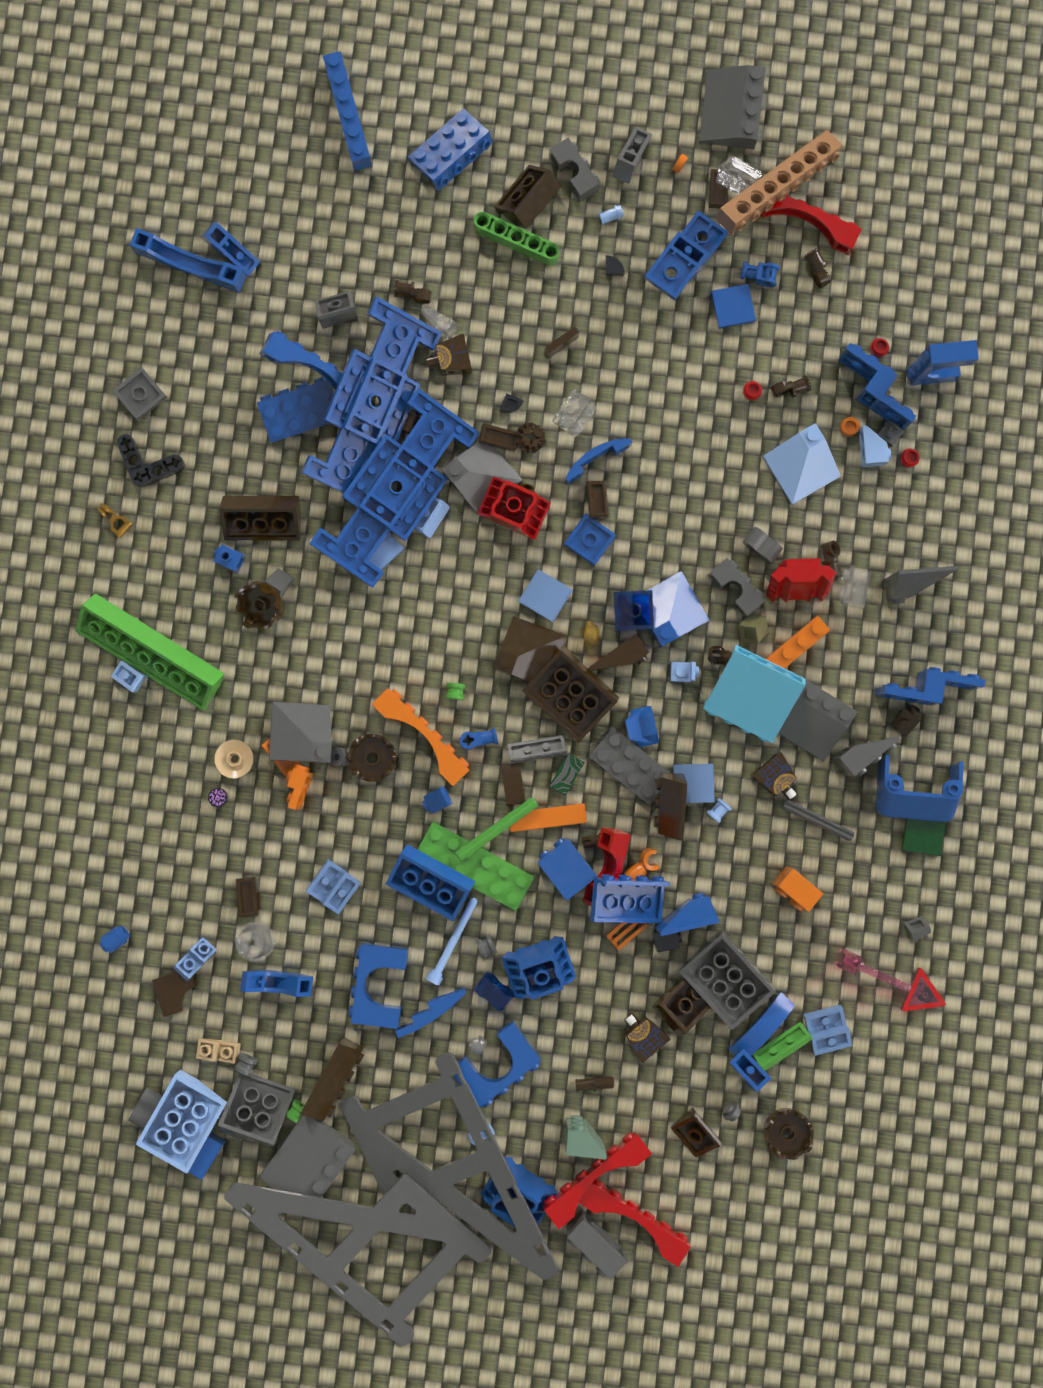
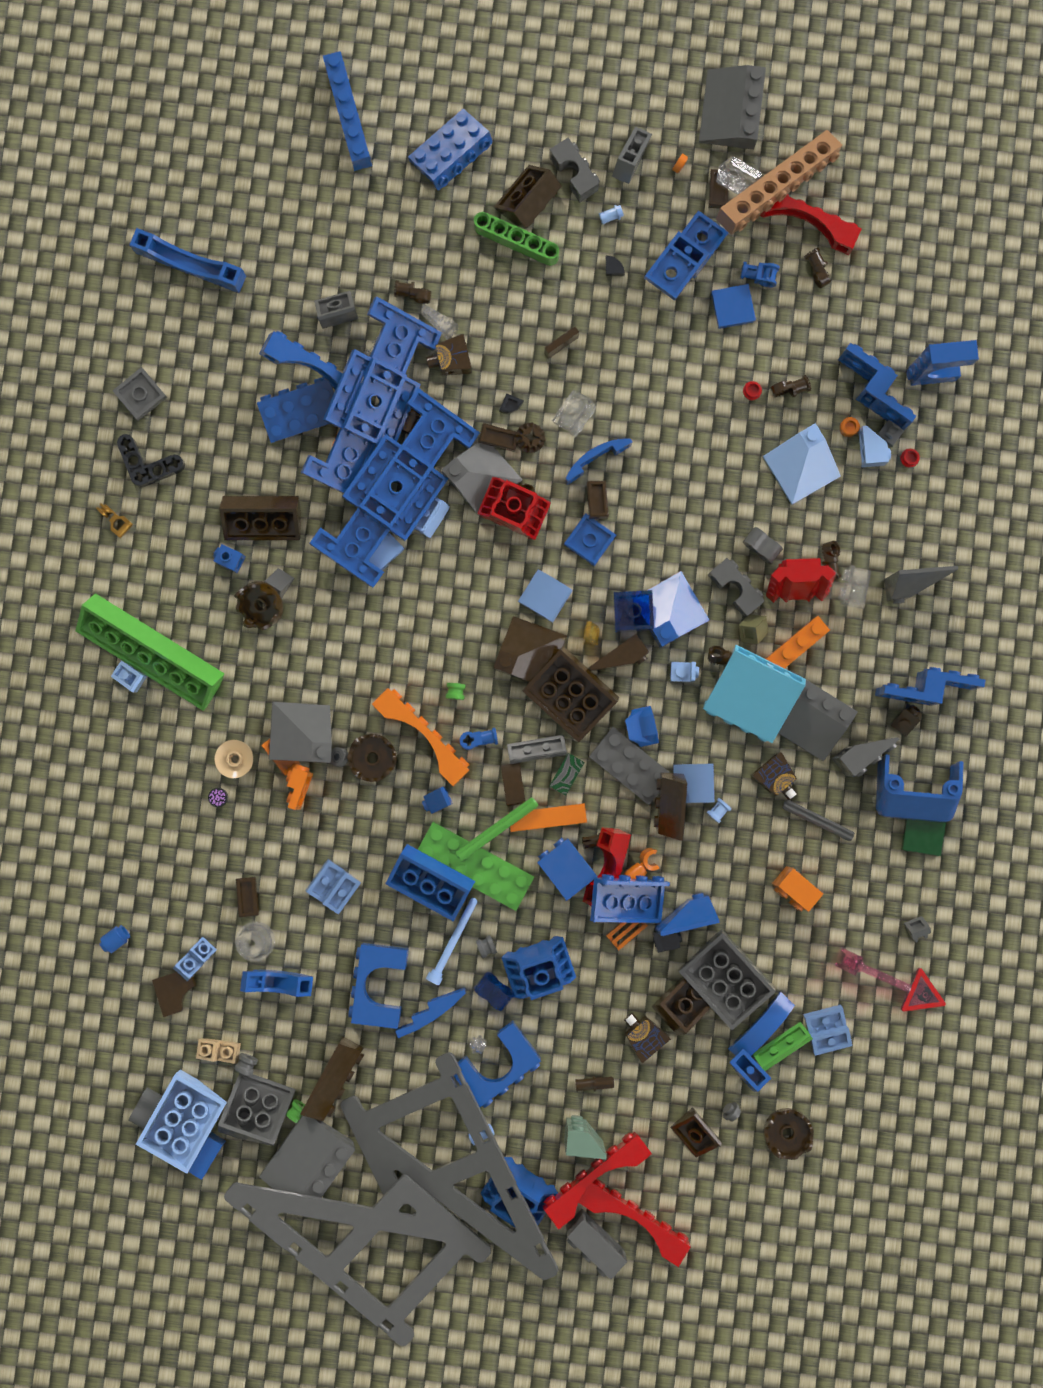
blue slope [201,222,260,276] -> none
red plate [870,338,889,357] -> none

